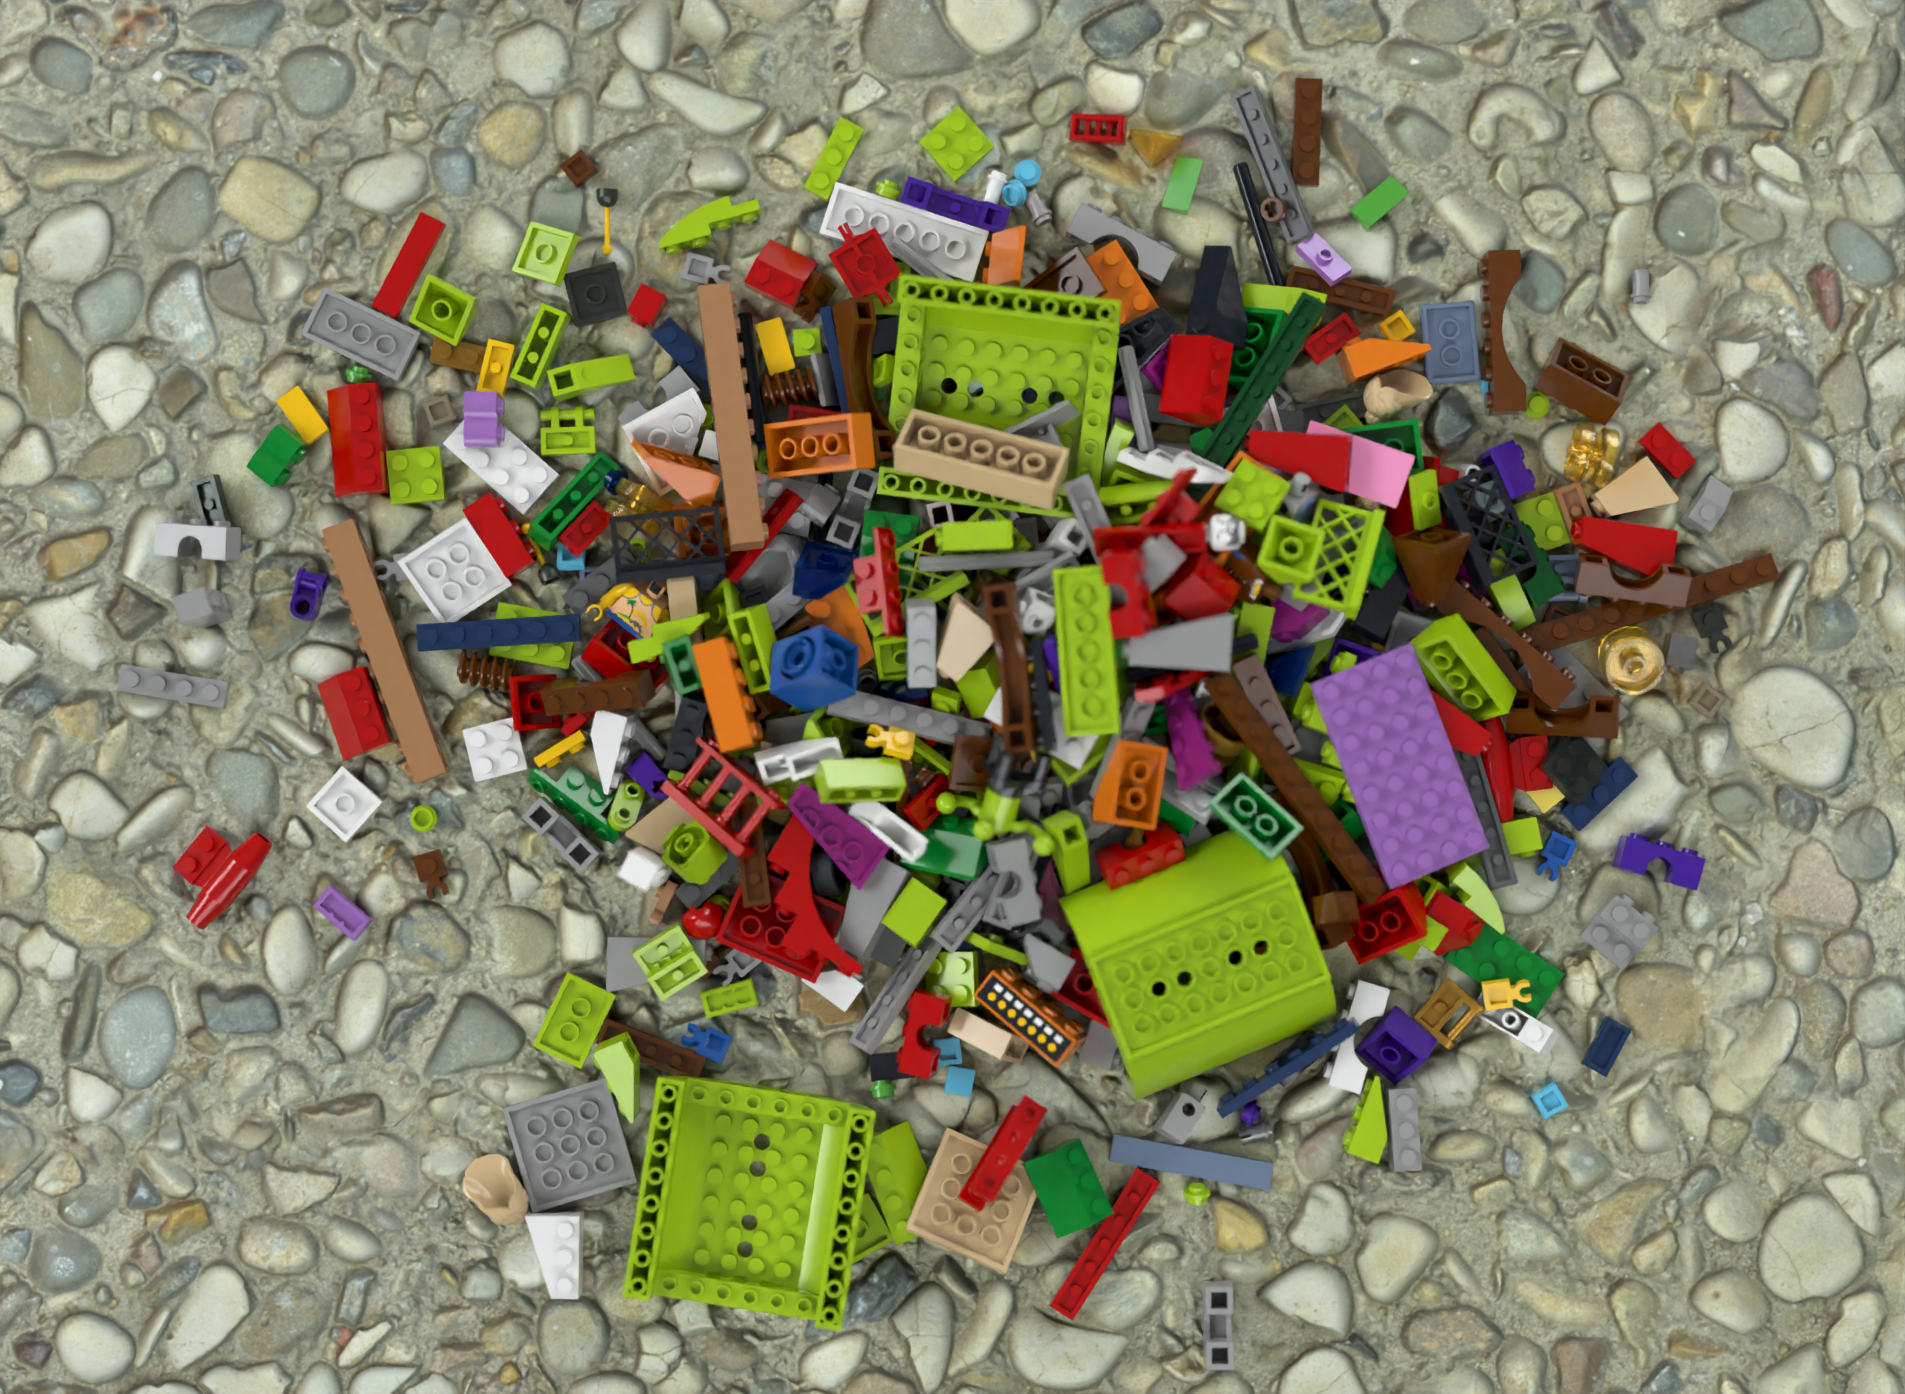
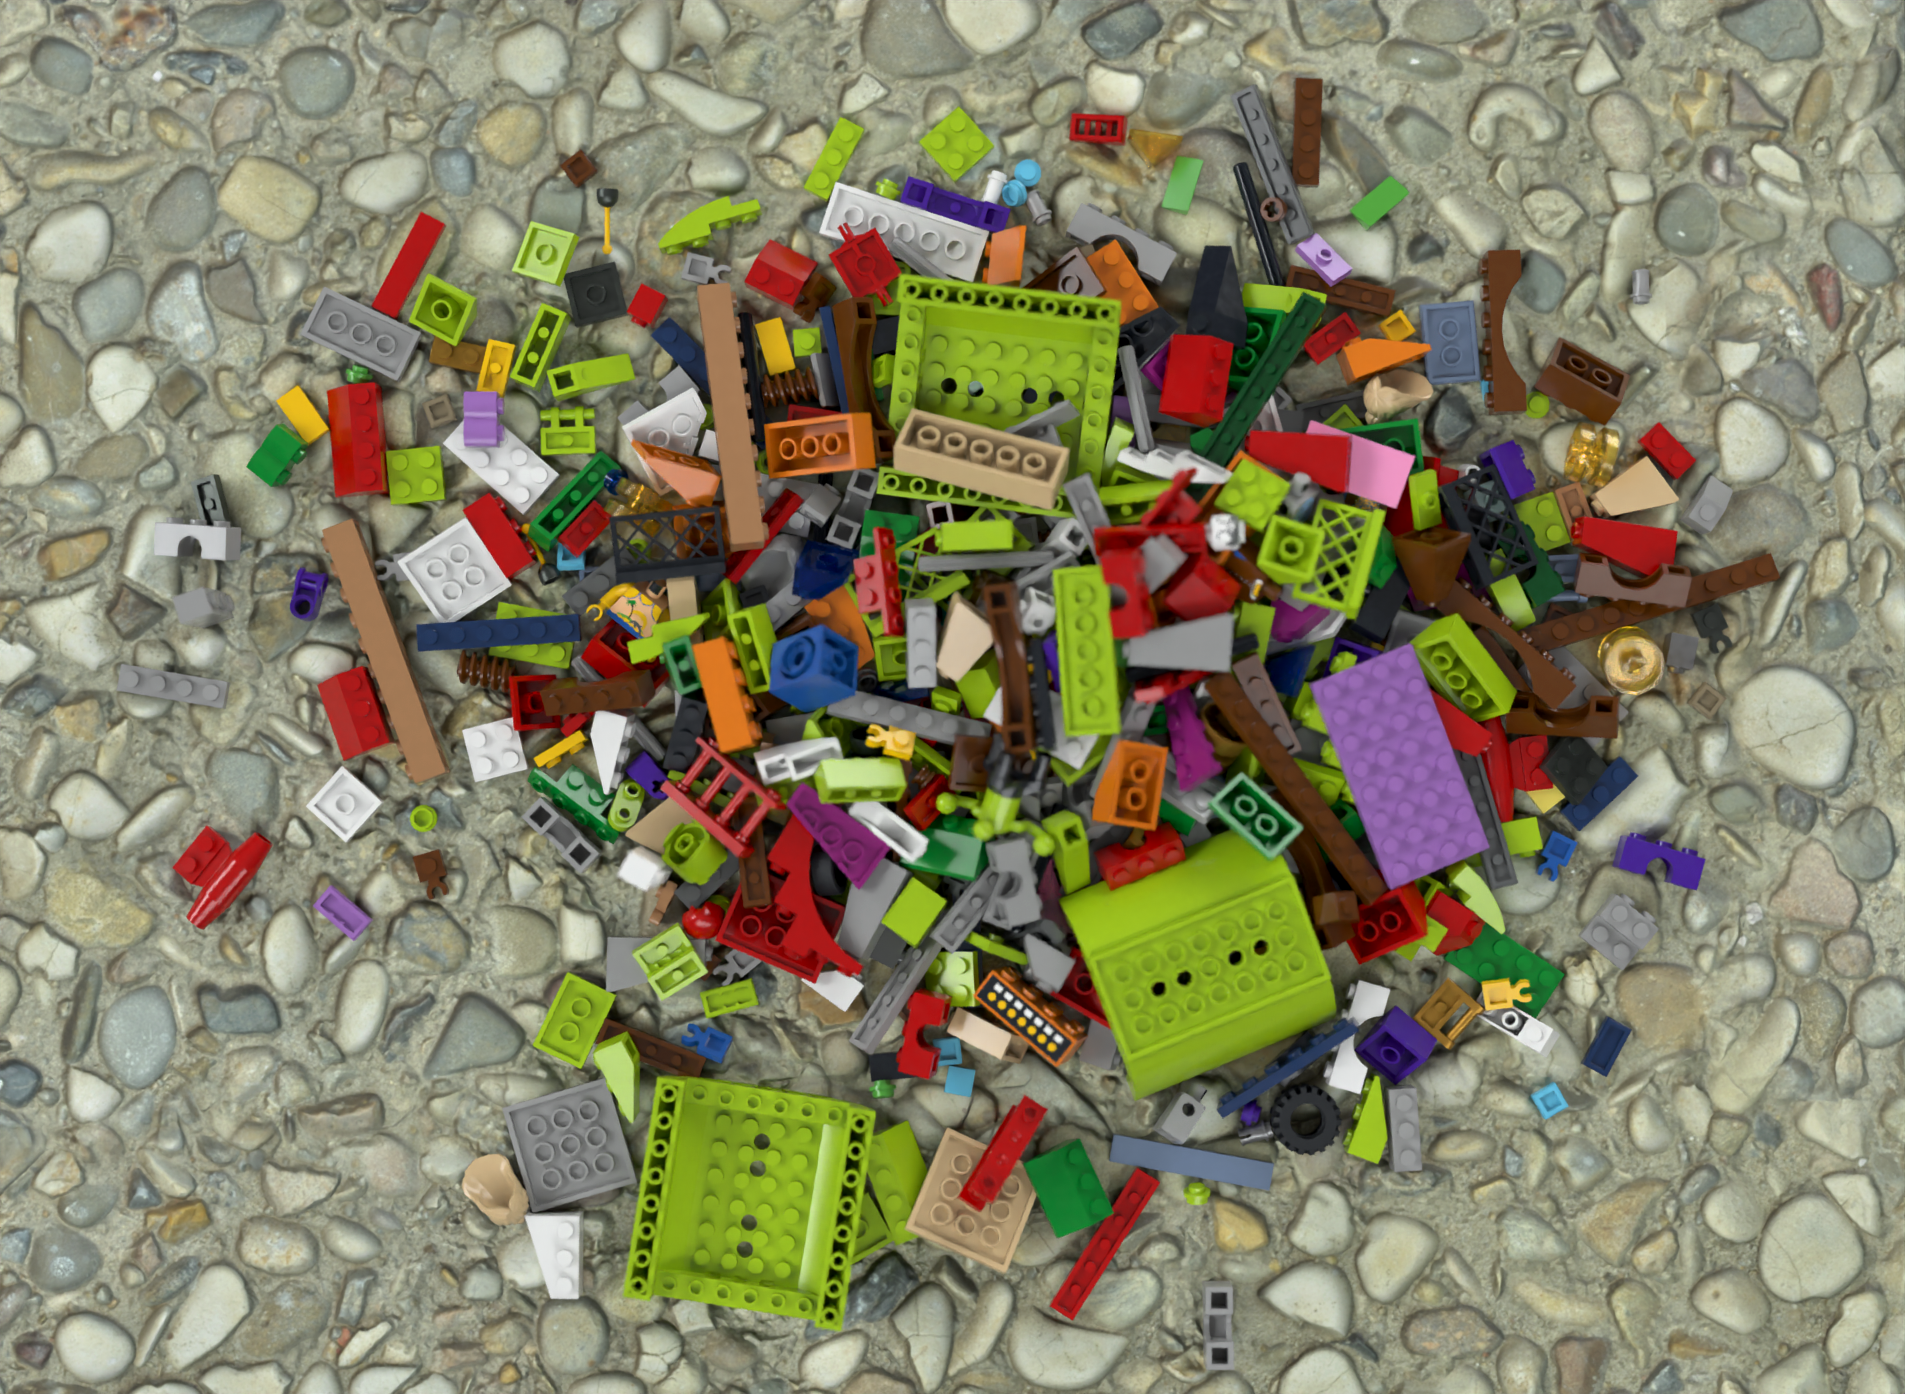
none -> black tyre [1270,1083,1342,1156]

